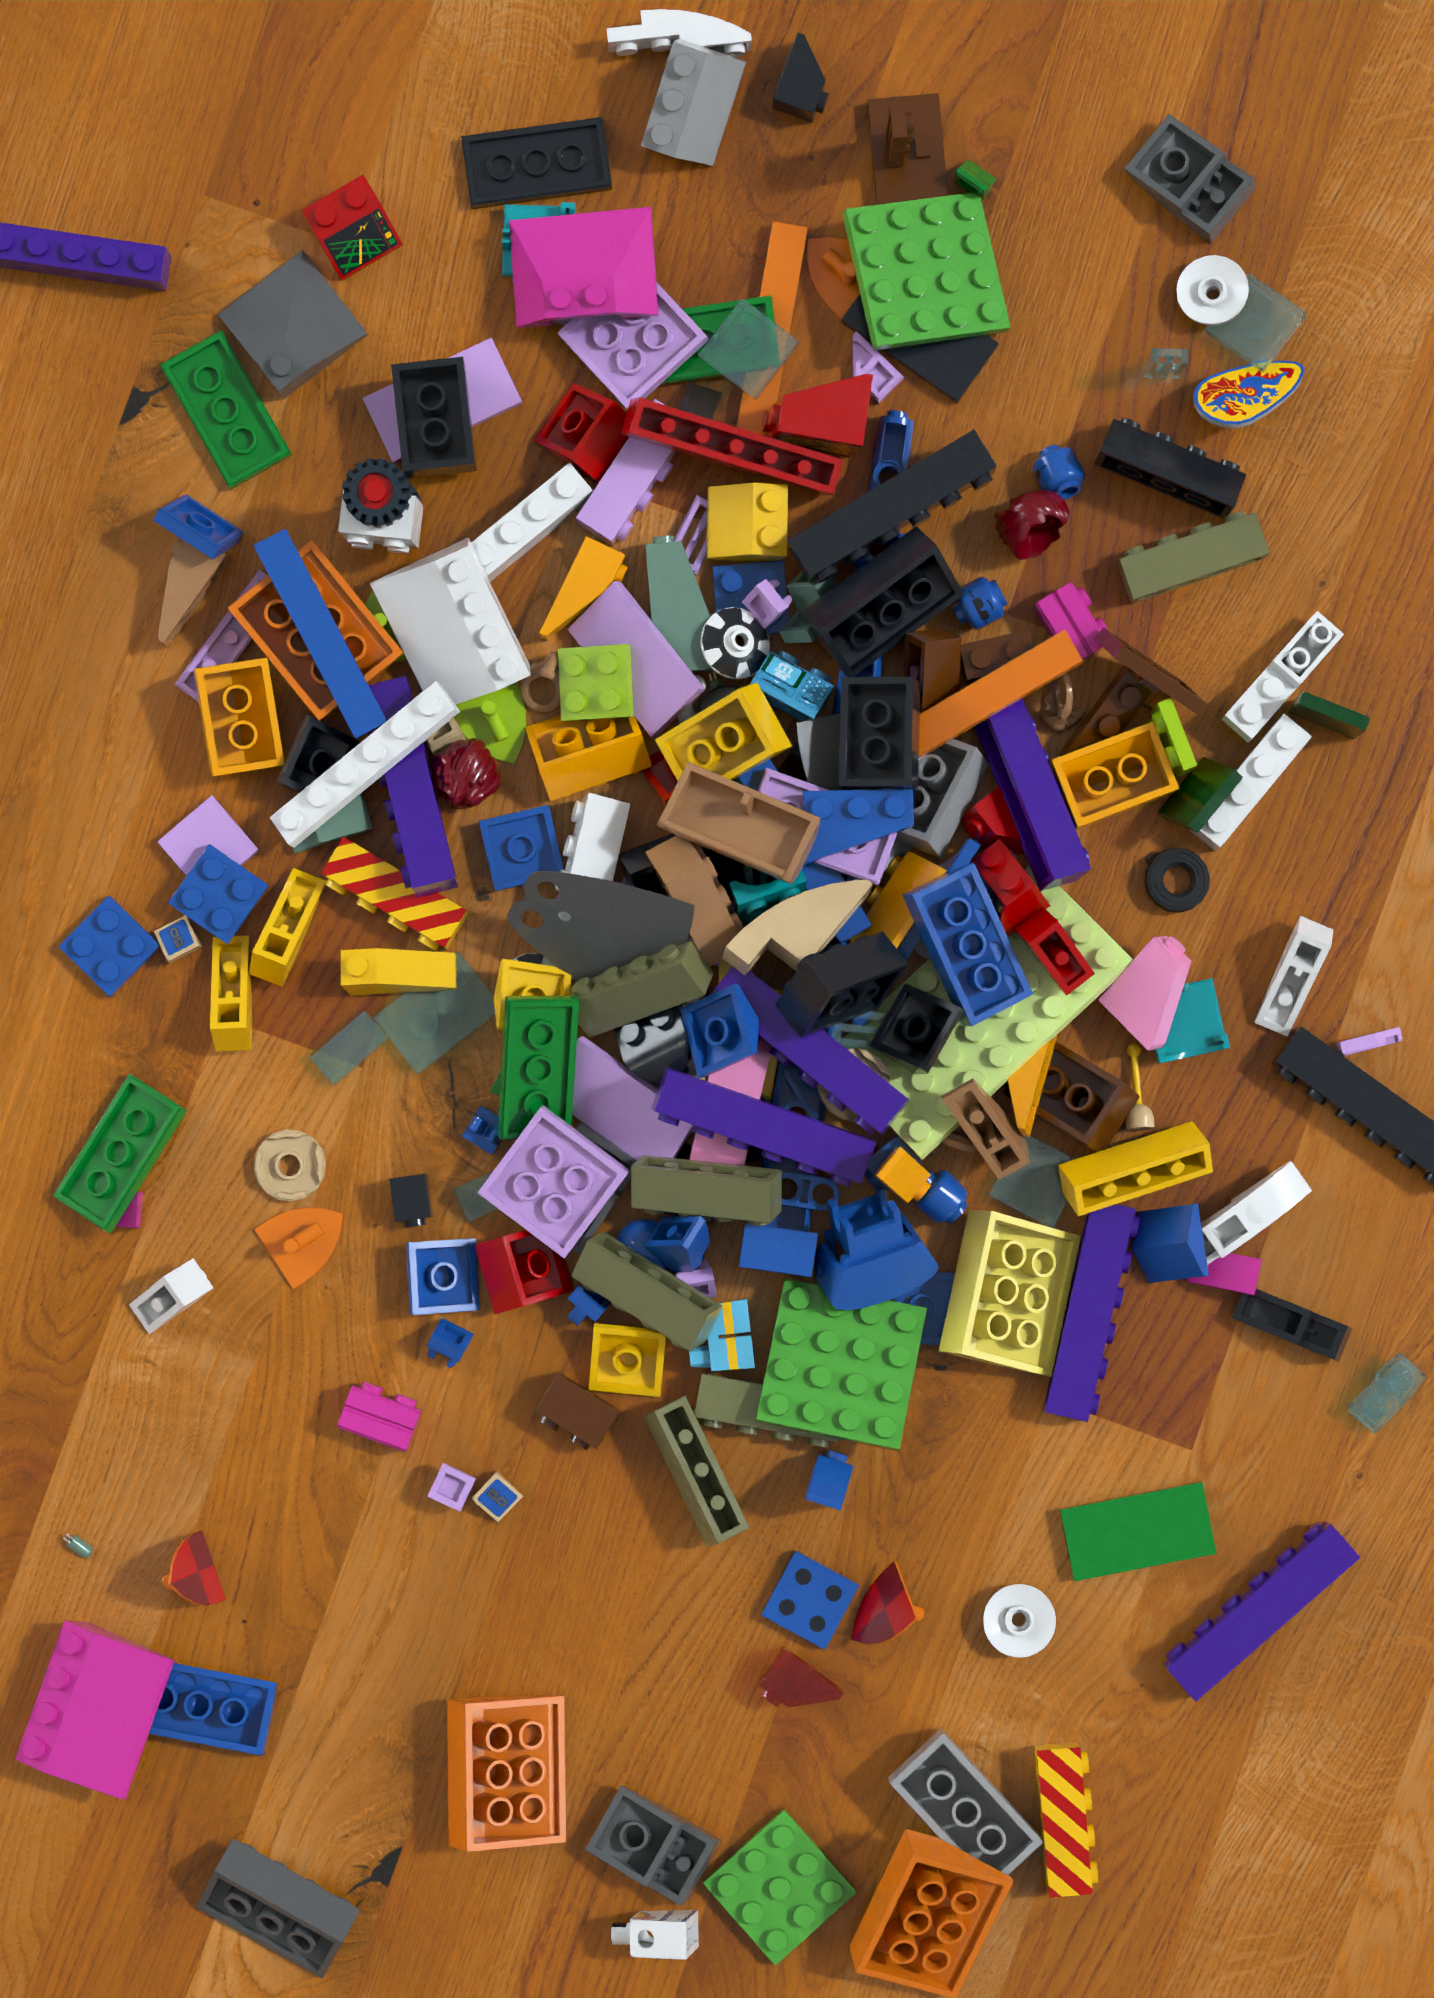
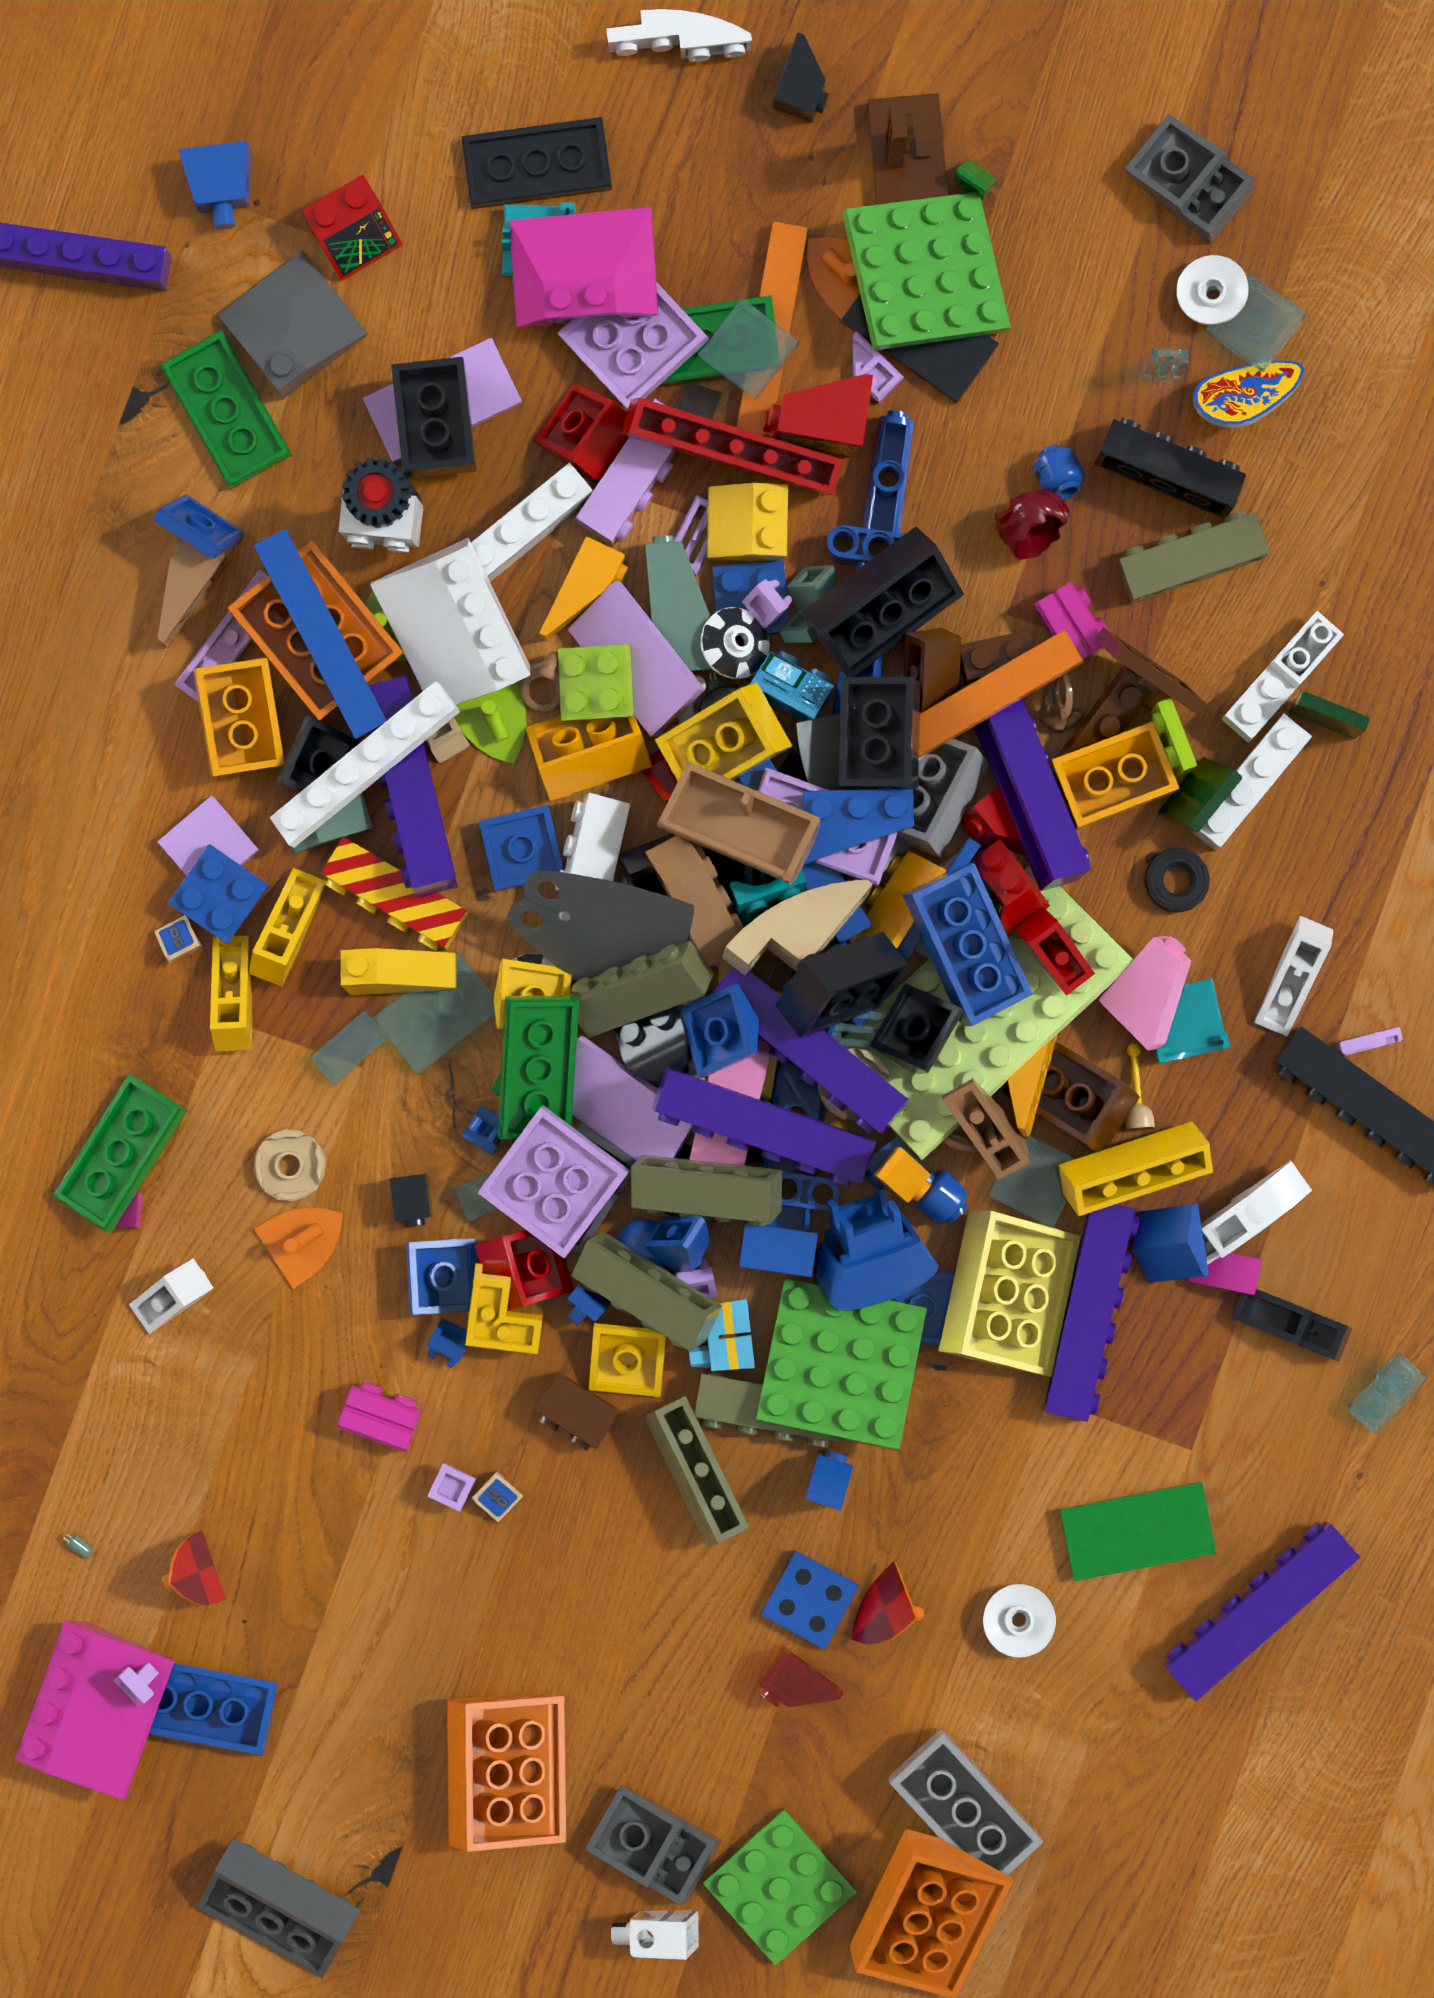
blue plate [58,895,161,997] -> none
dark red hair [429,738,501,809] -> none
light grey slope [641,38,746,166] -> none
black brick [787,429,997,583] -> none
blue head [951,577,1008,630] -> none
brick [1034,1742,1098,1898] -> none
none -> lavender tile [113,1663,159,1707]
none -> blue torso [179,141,252,230]
none -> yellow panel [465,1263,543,1354]

